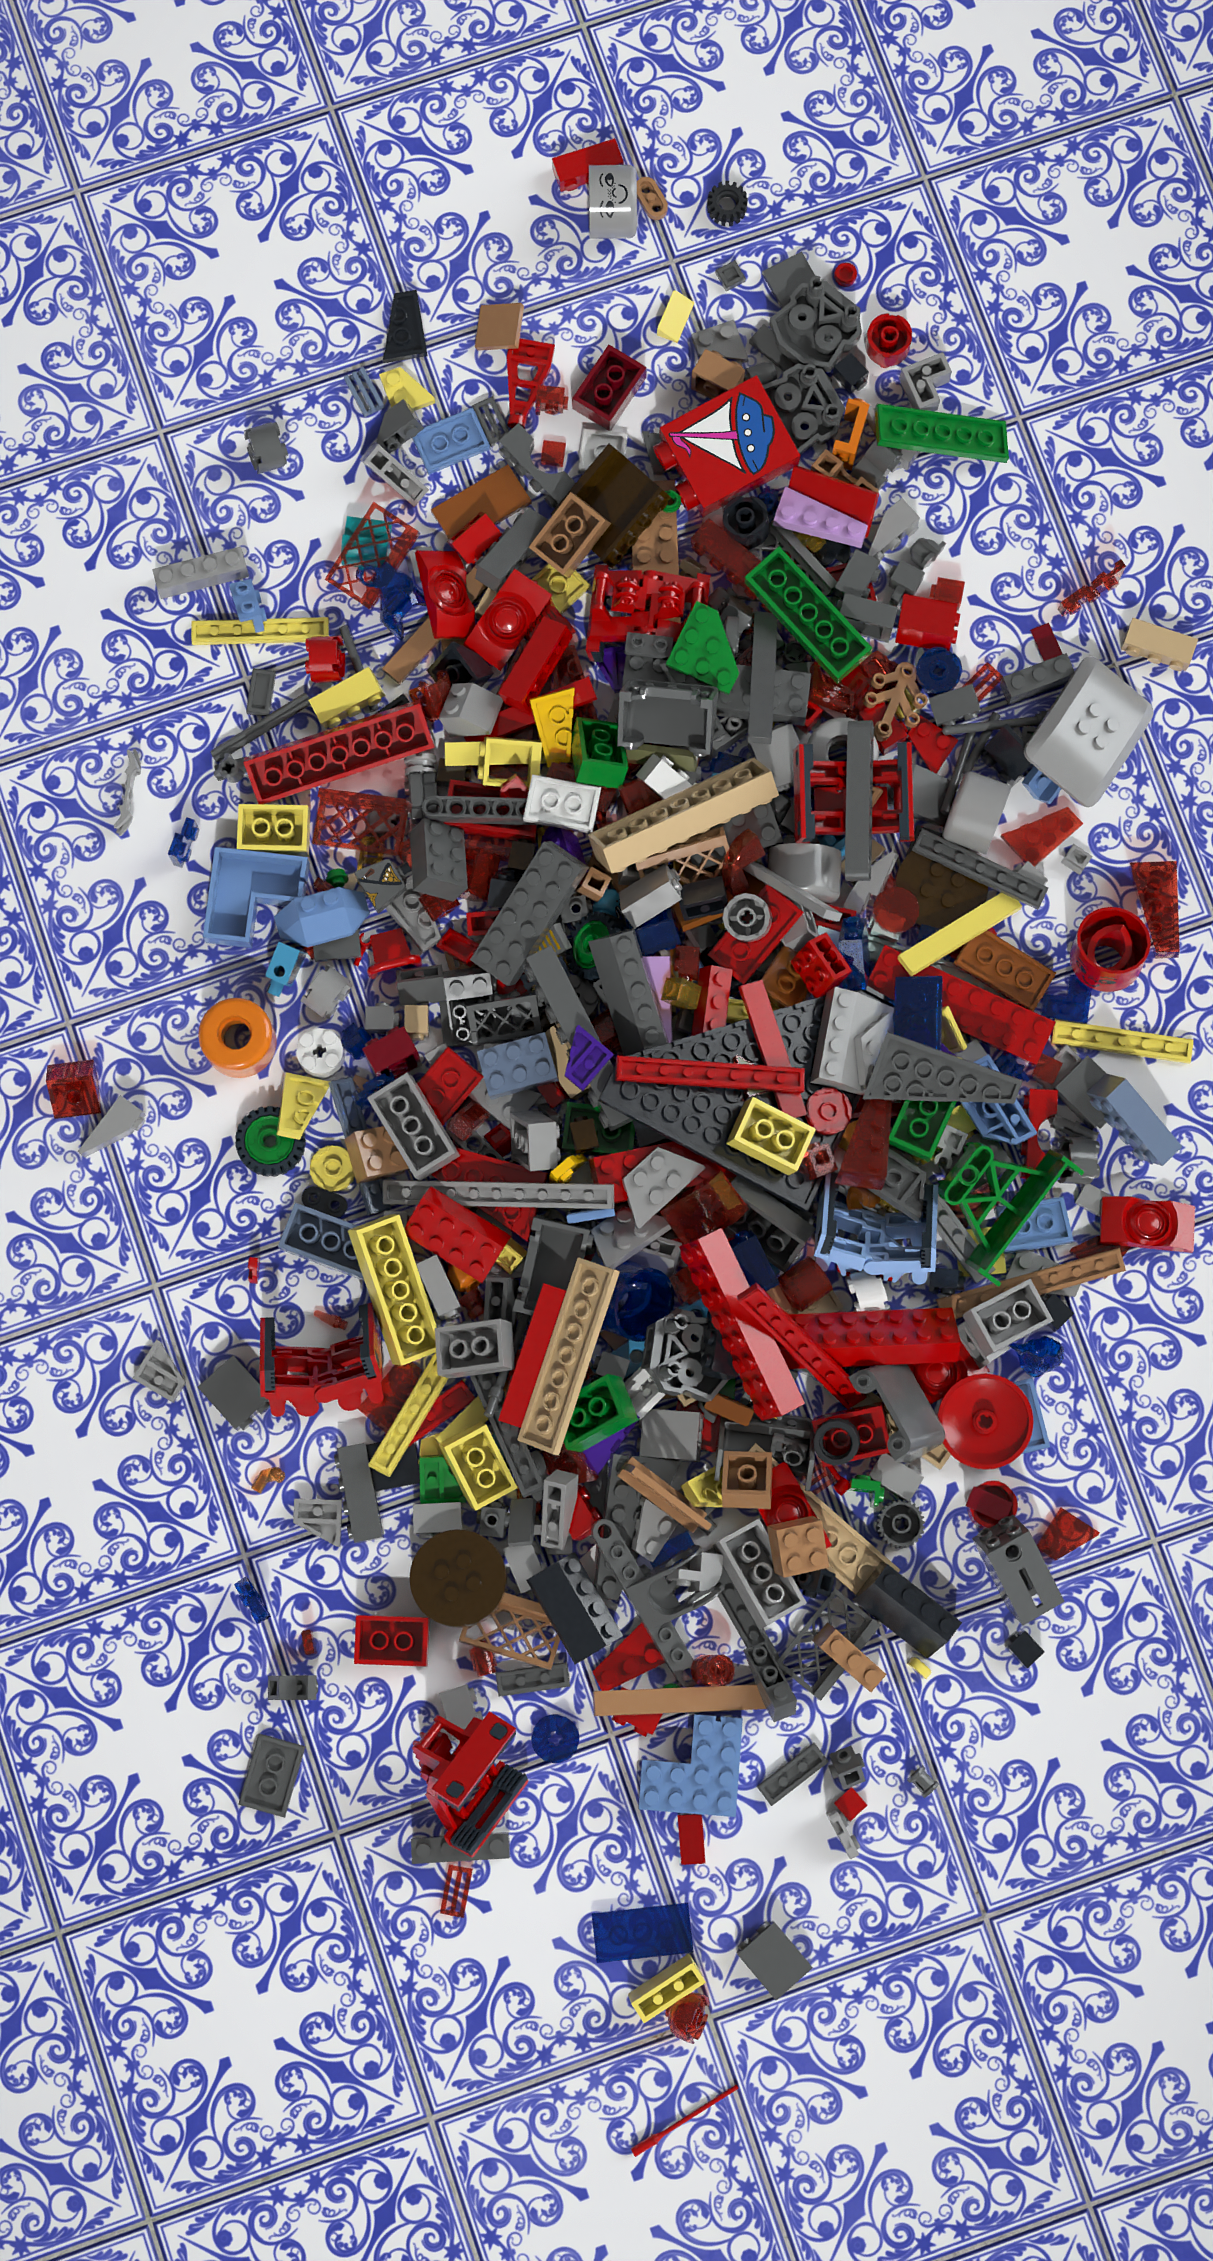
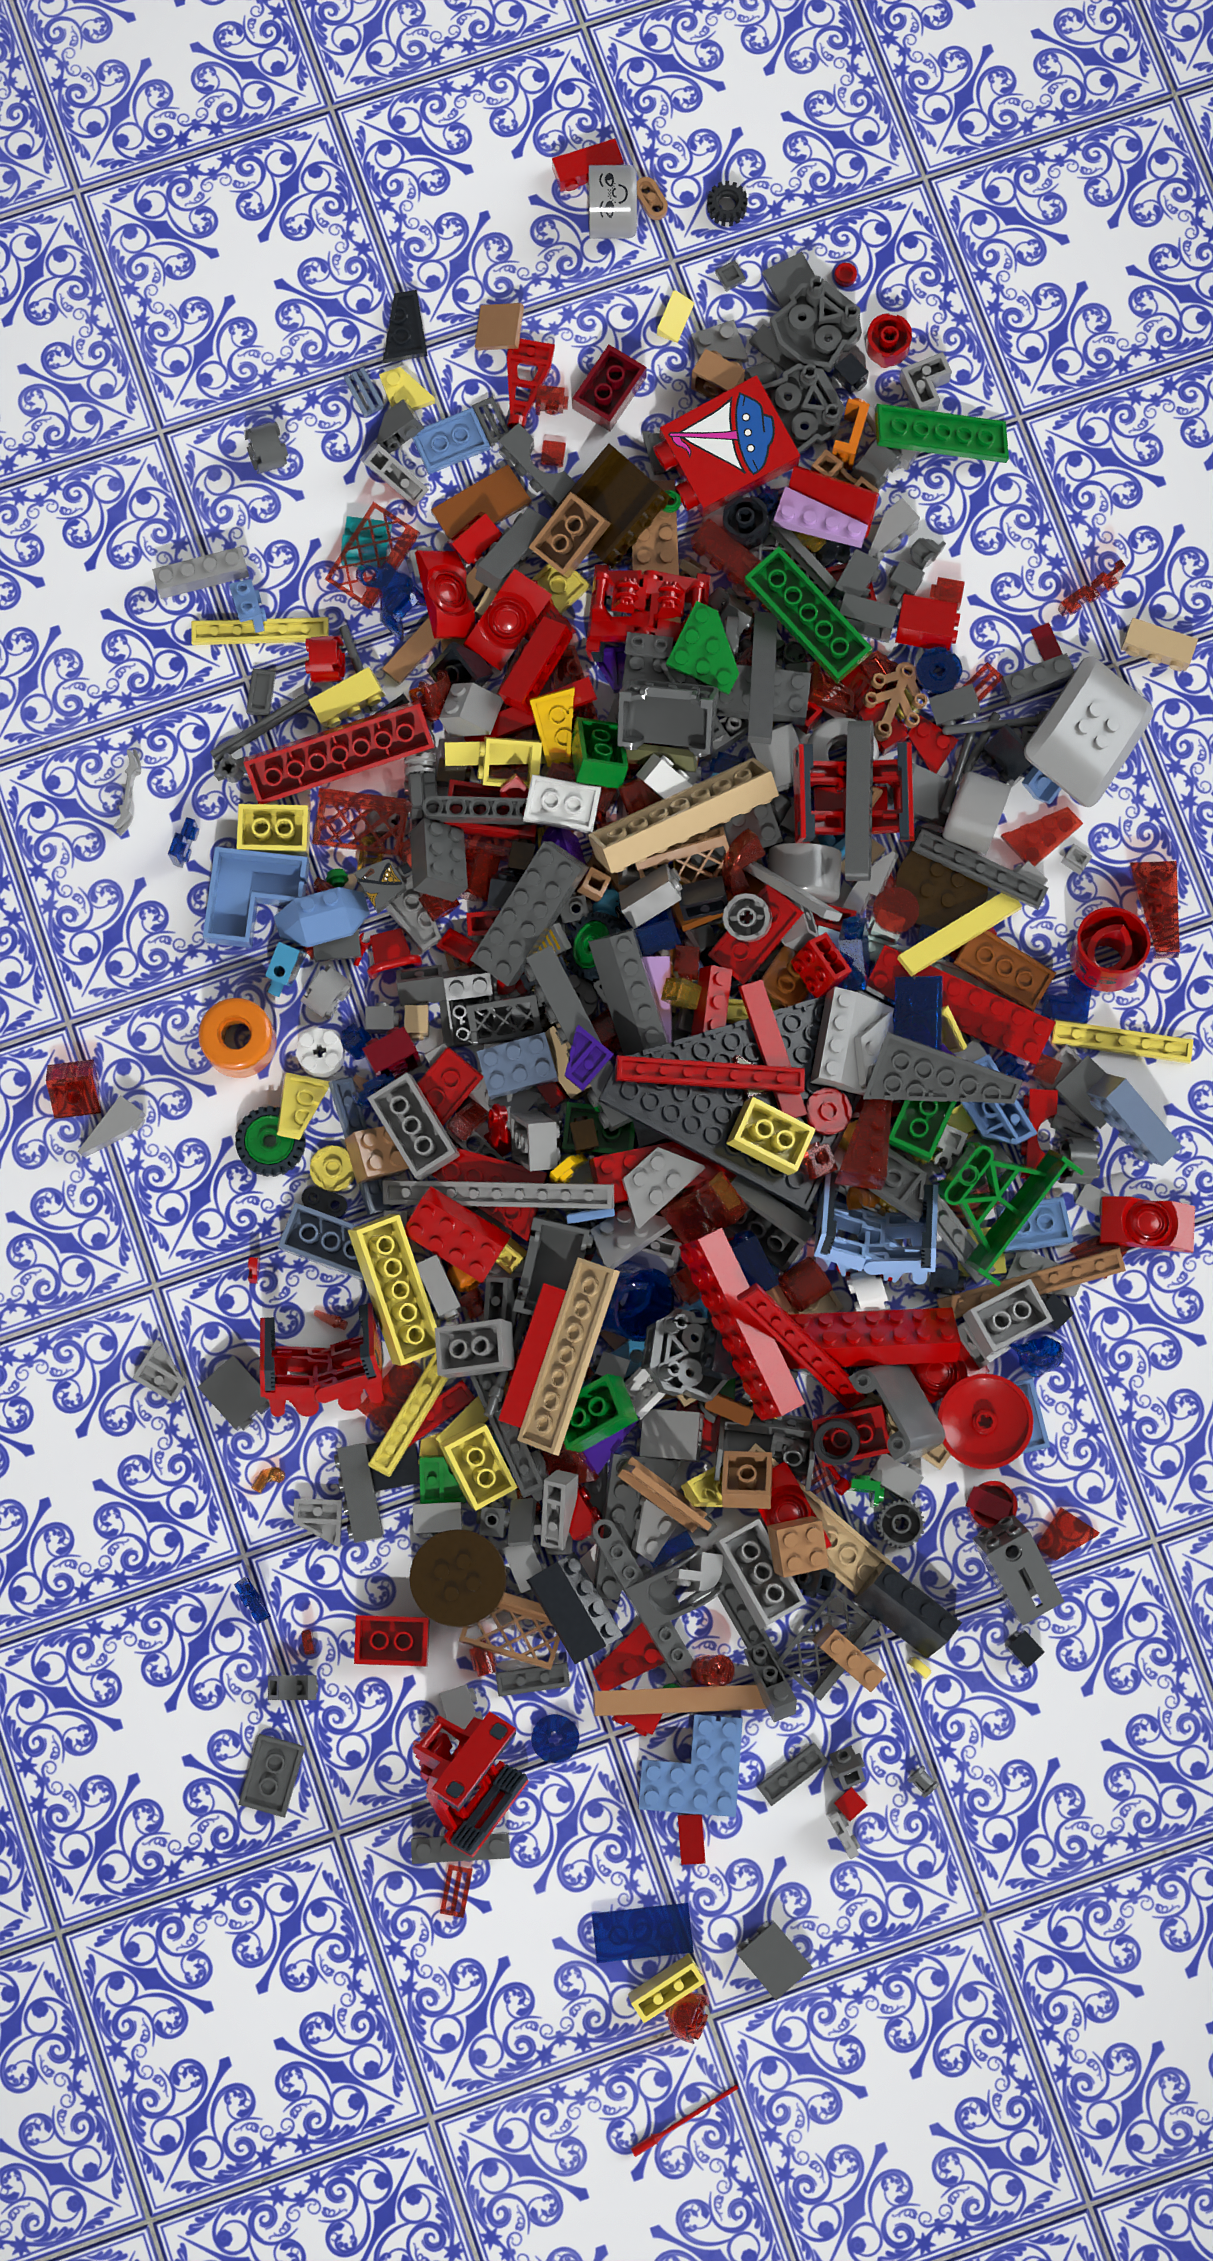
white tile [577,428,628,474] -> none
none -> red plate [488,1104,508,1150]

